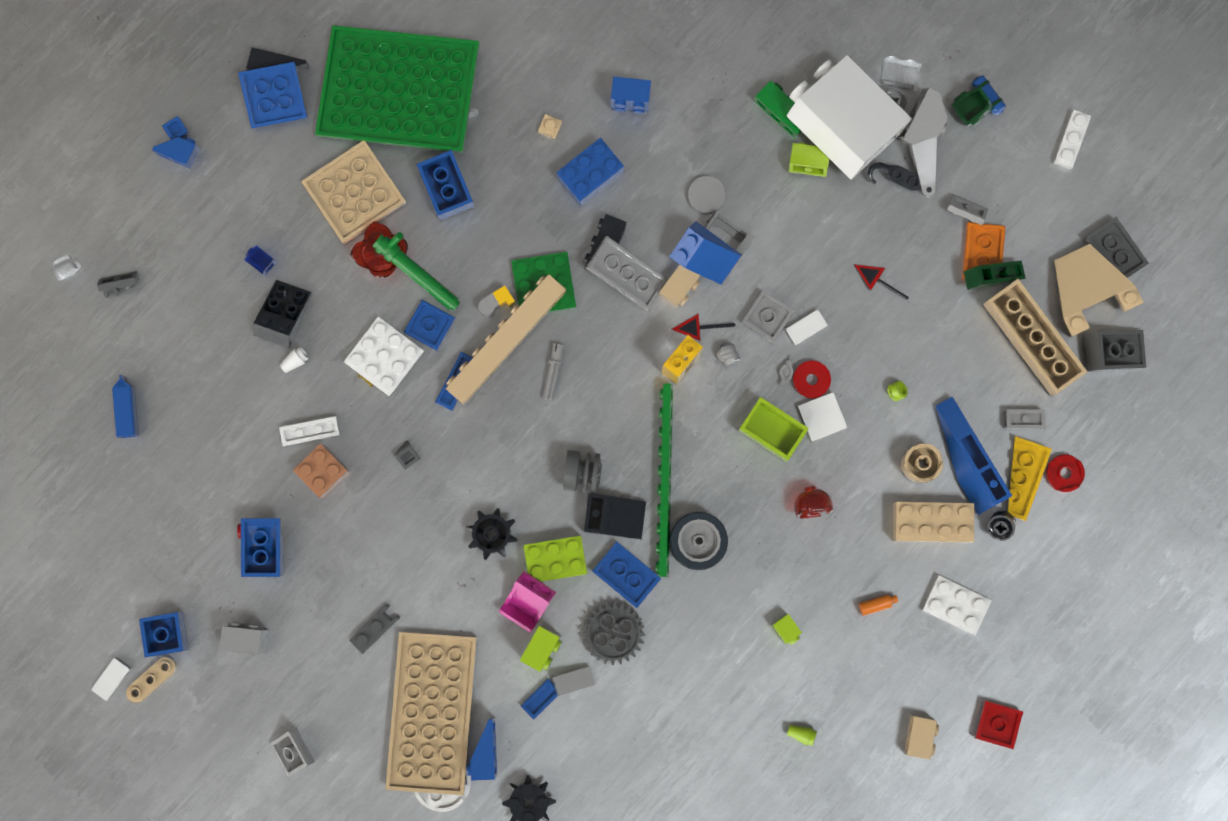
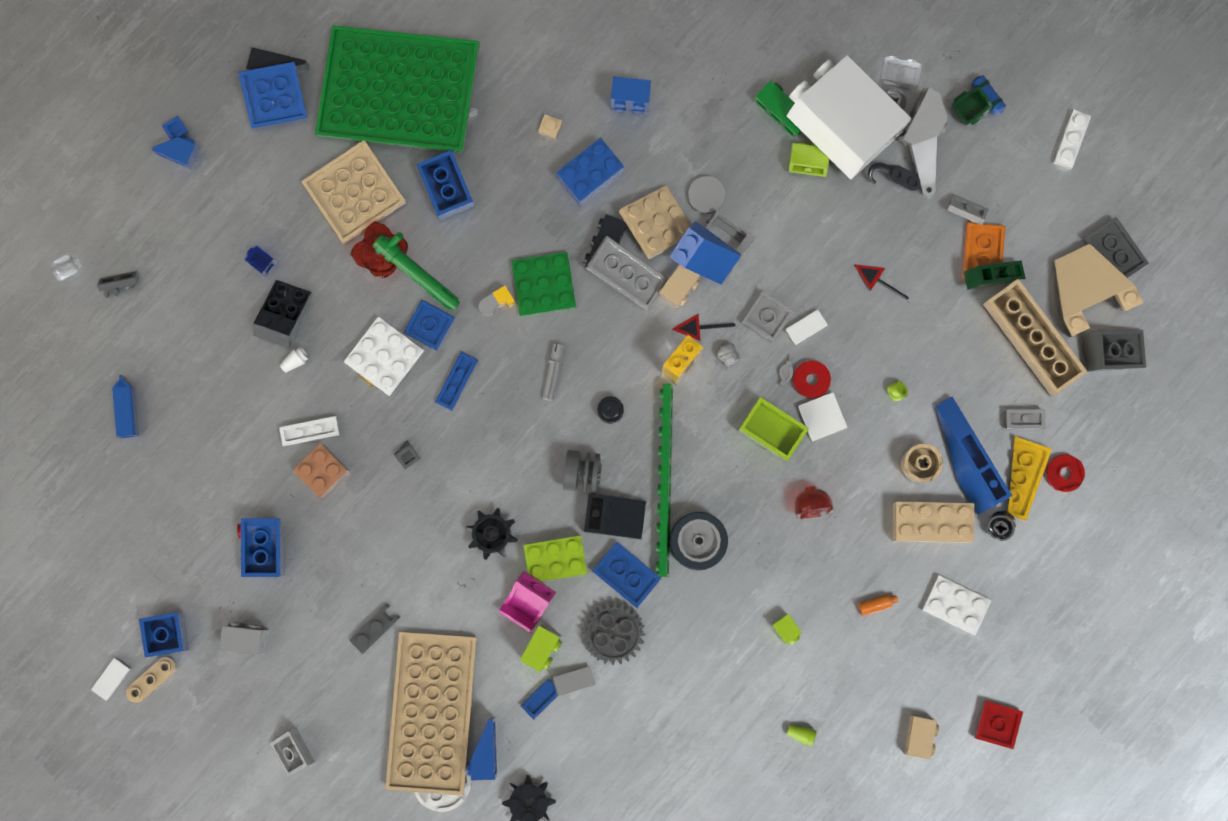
tan brick [446,275,566,405] -> none
none -> black wheel [597,396,624,424]
none -> tan plate [619,185,691,259]

